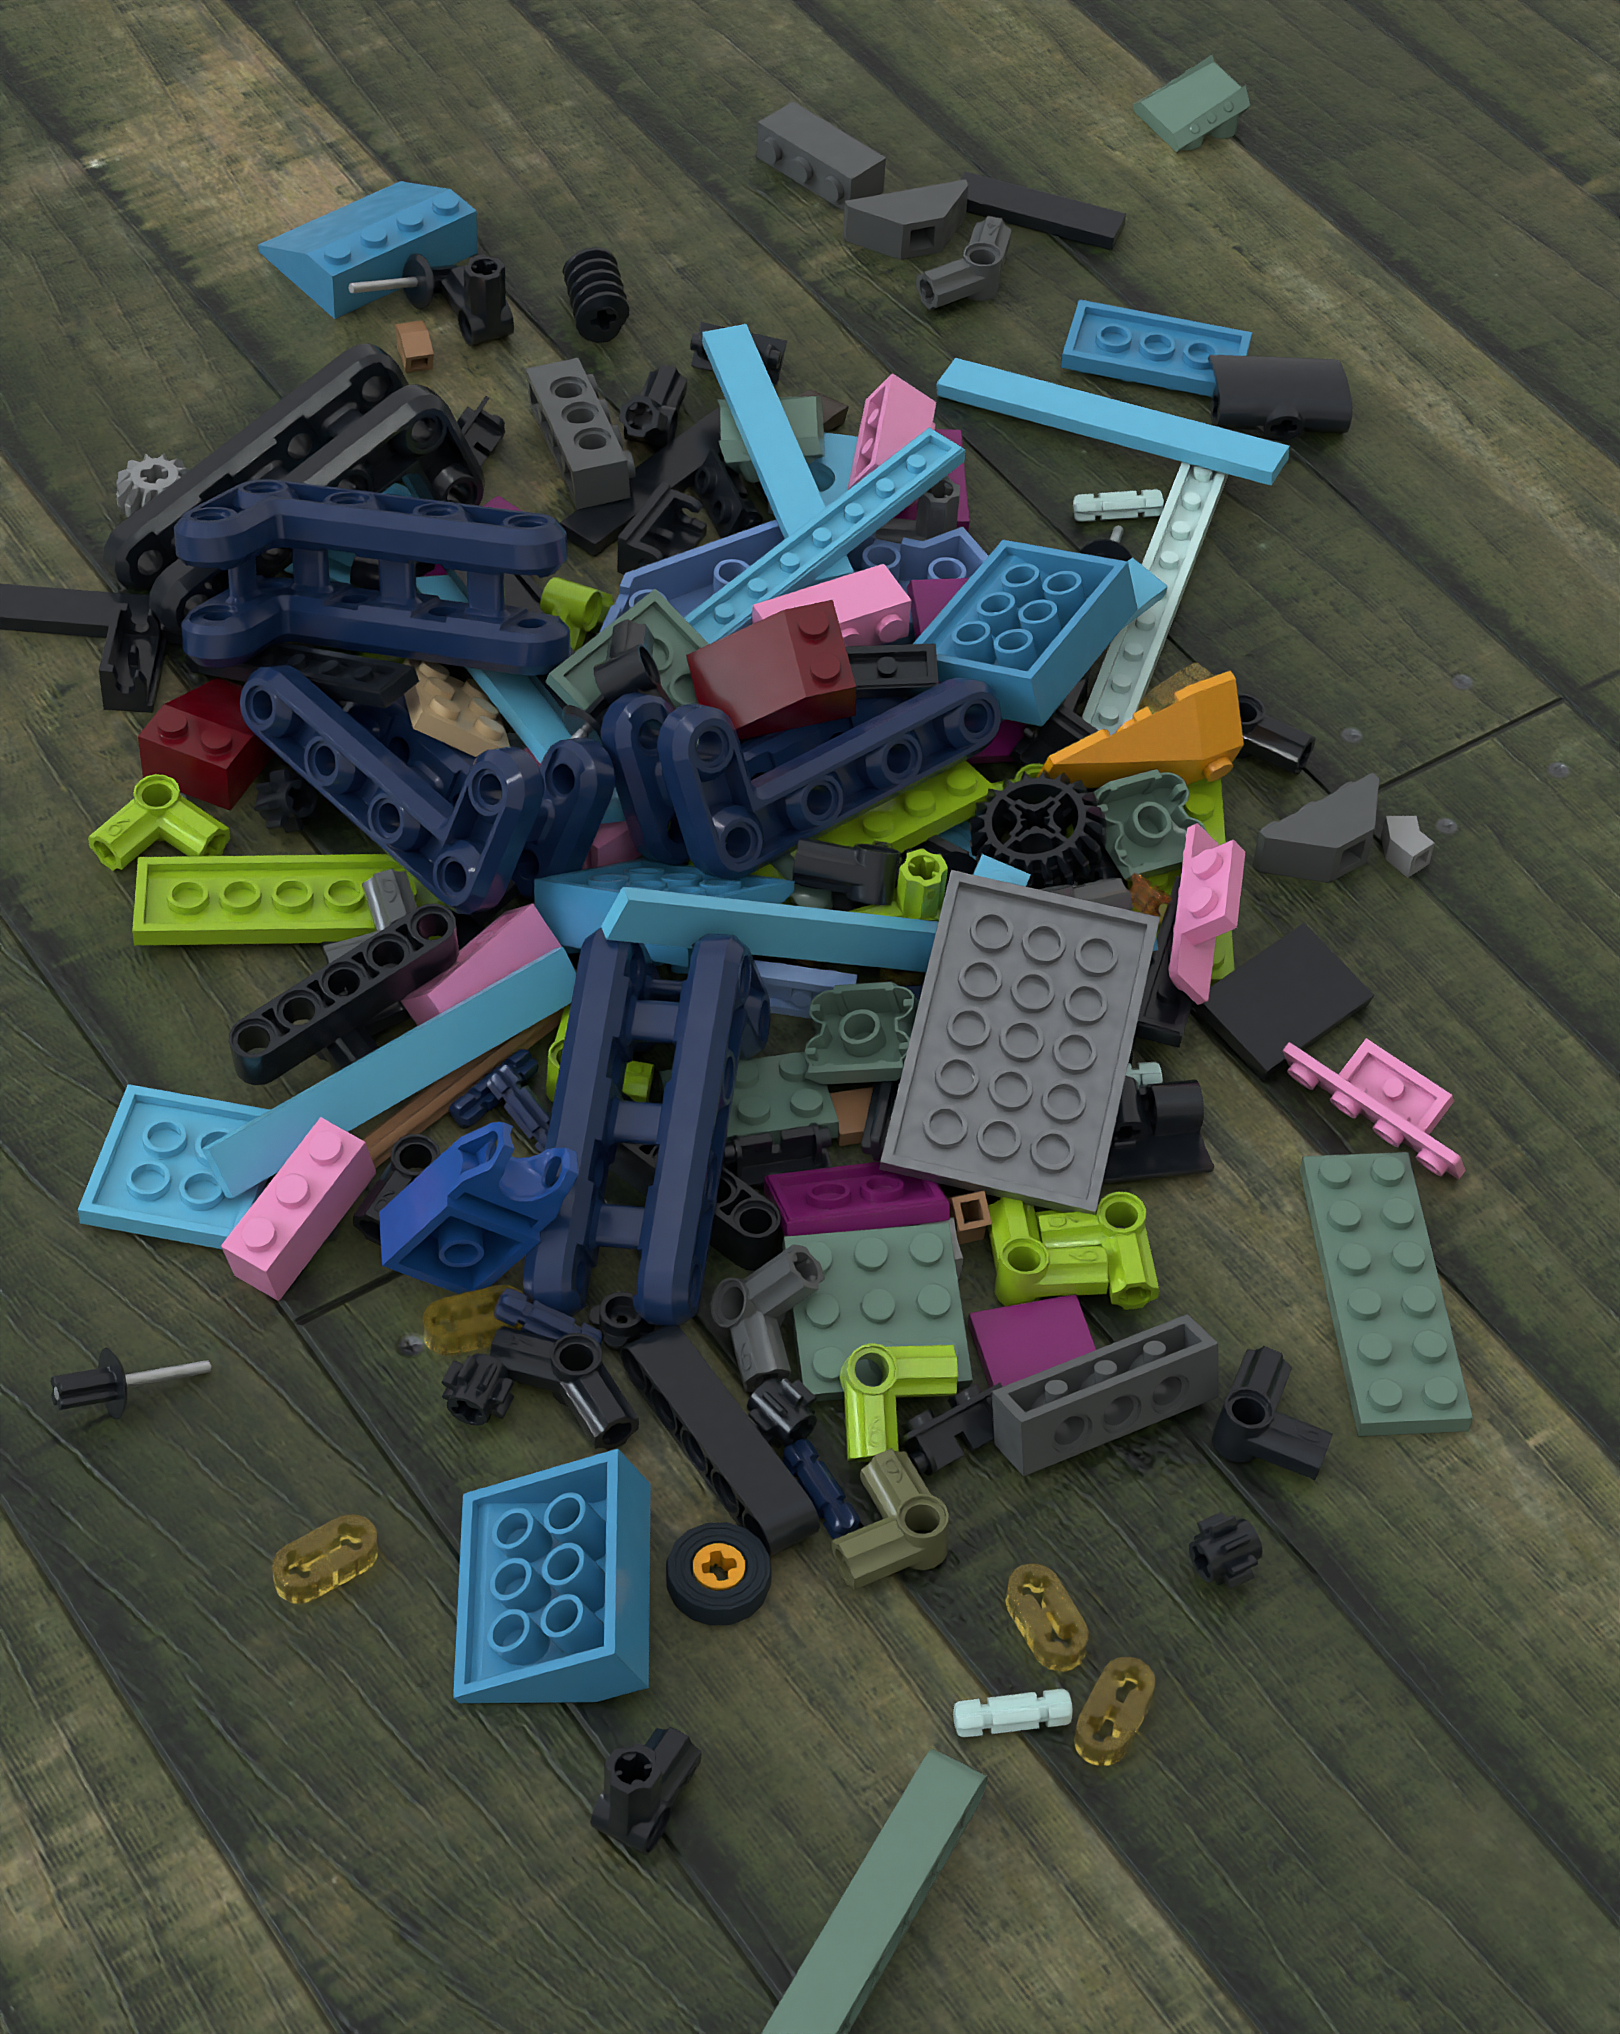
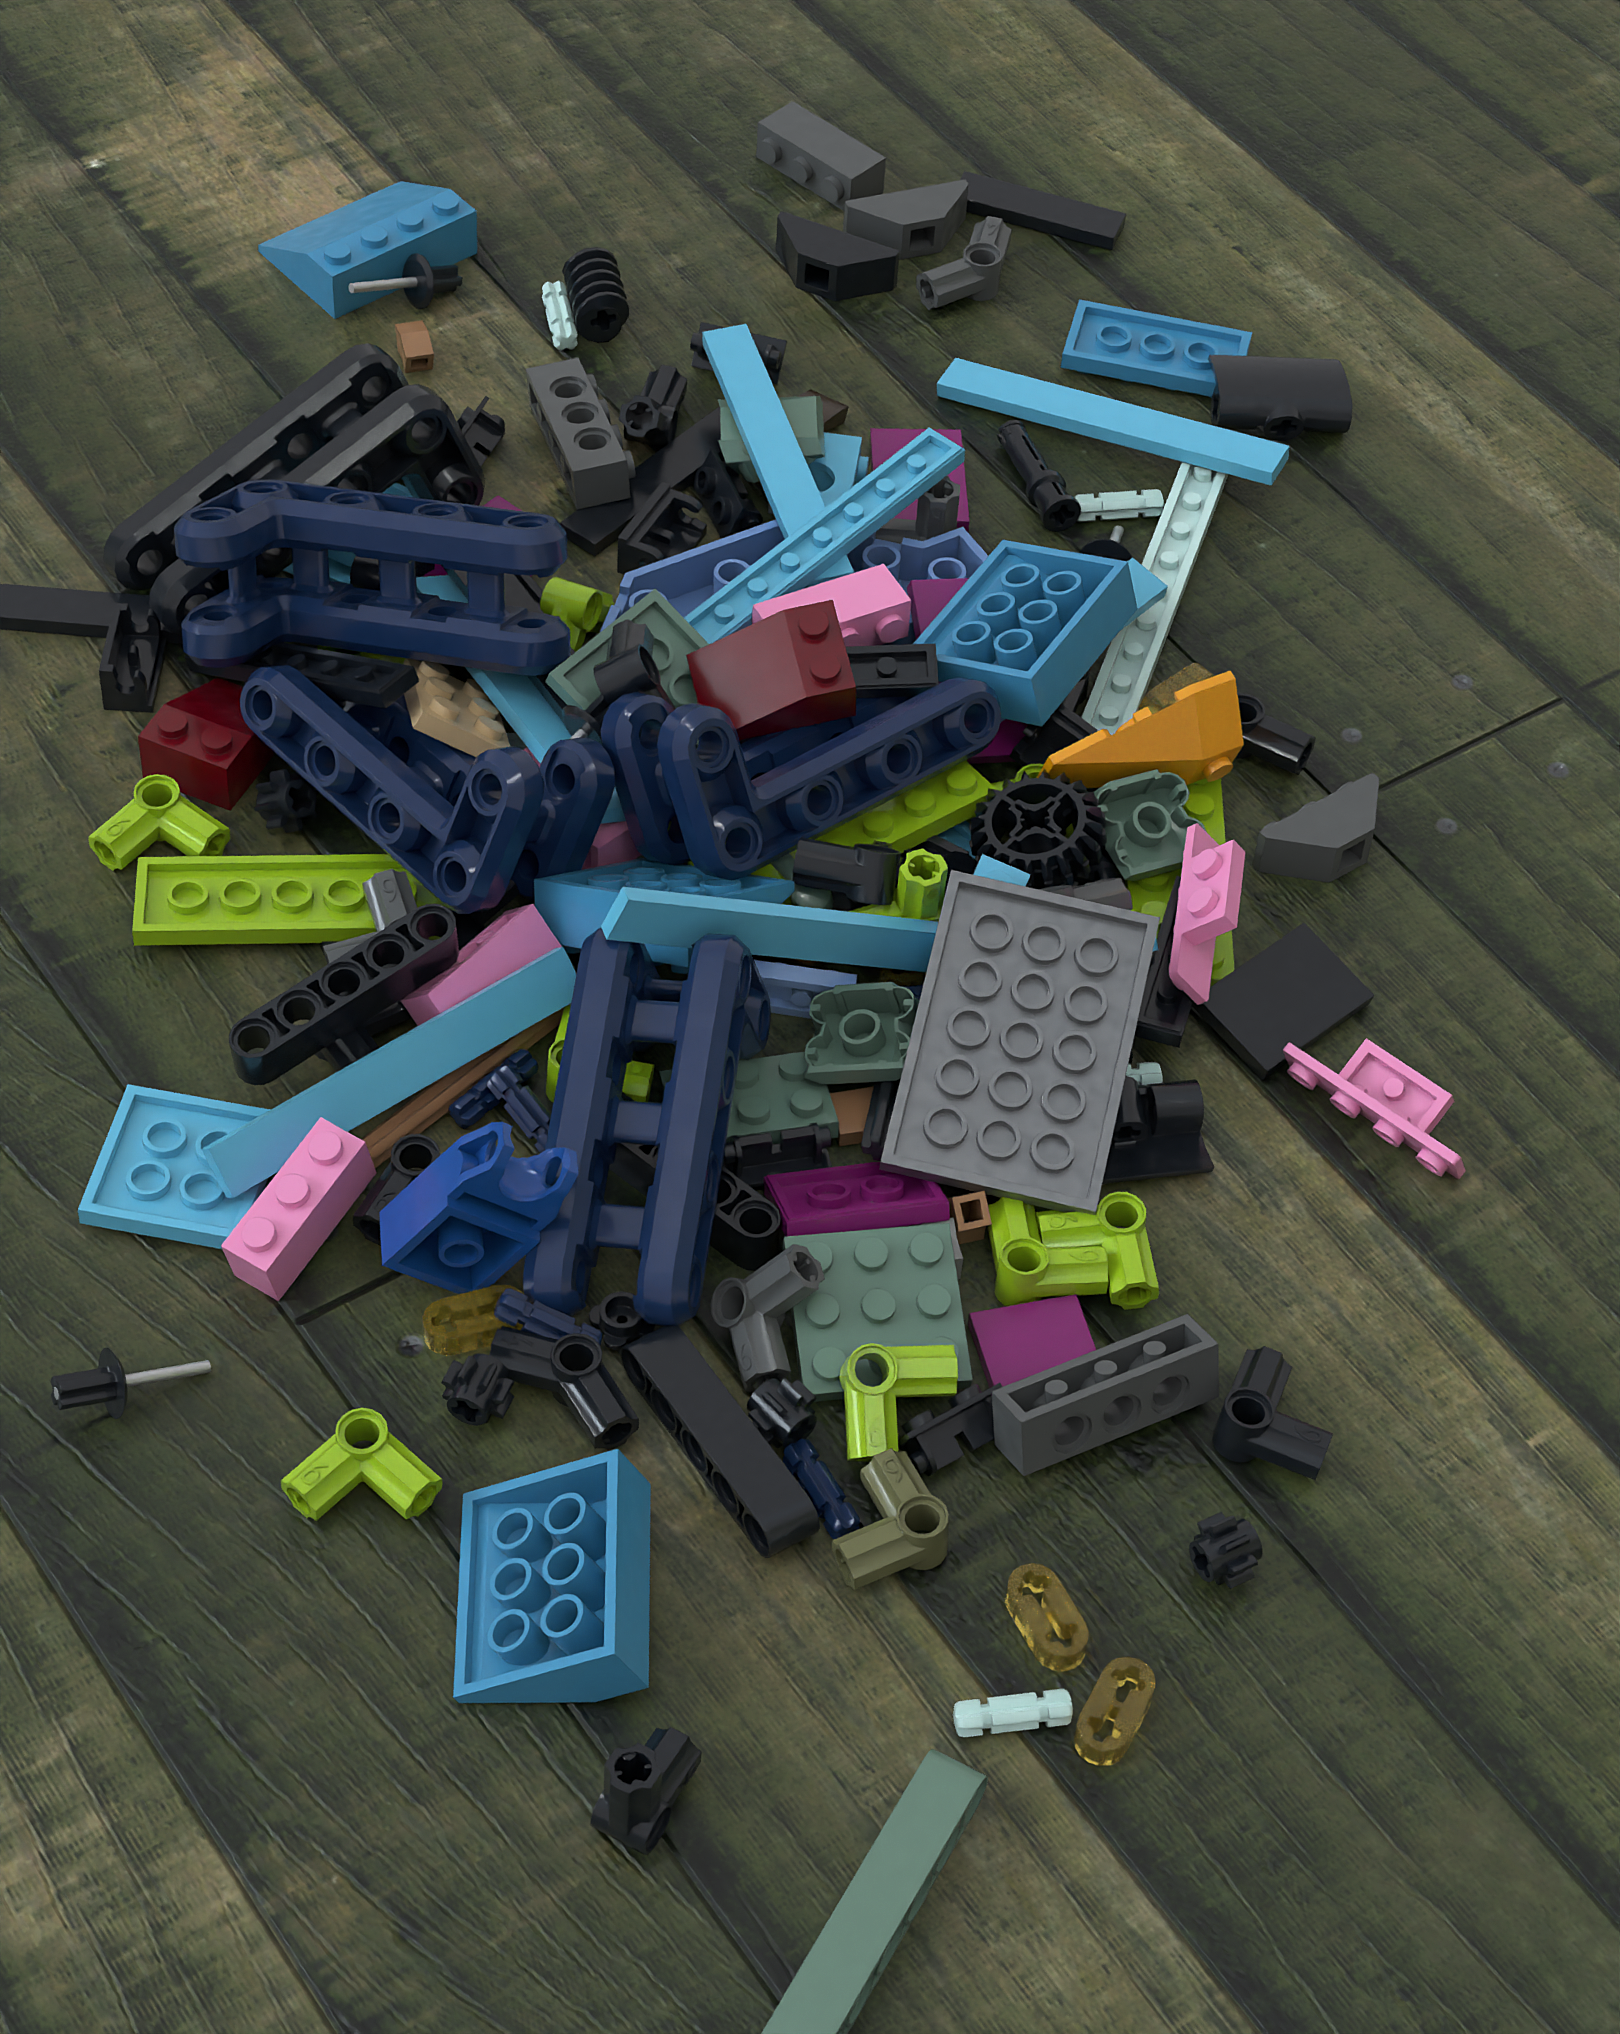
light grey gear [116,453,190,517] -> none
clear yellow beam [272,1514,378,1603] -> none
black piece [441,254,514,346] -> none
black bush [666,1522,772,1625] -> none
bright pink brick [847,373,936,507] -> none
clear orange bush [1128,873,1172,917] -> none
sand green slope [1132,54,1250,153] -> none
sand green plate [1300,1152,1473,1436] -> none
light grey piece [1381,816,1435,878] -> none
none -> lime piece [281,1408,443,1521]
none -> light aqua axle [542,281,578,351]
none -> black slope [776,211,900,301]
none -> black pin [997,420,1081,532]

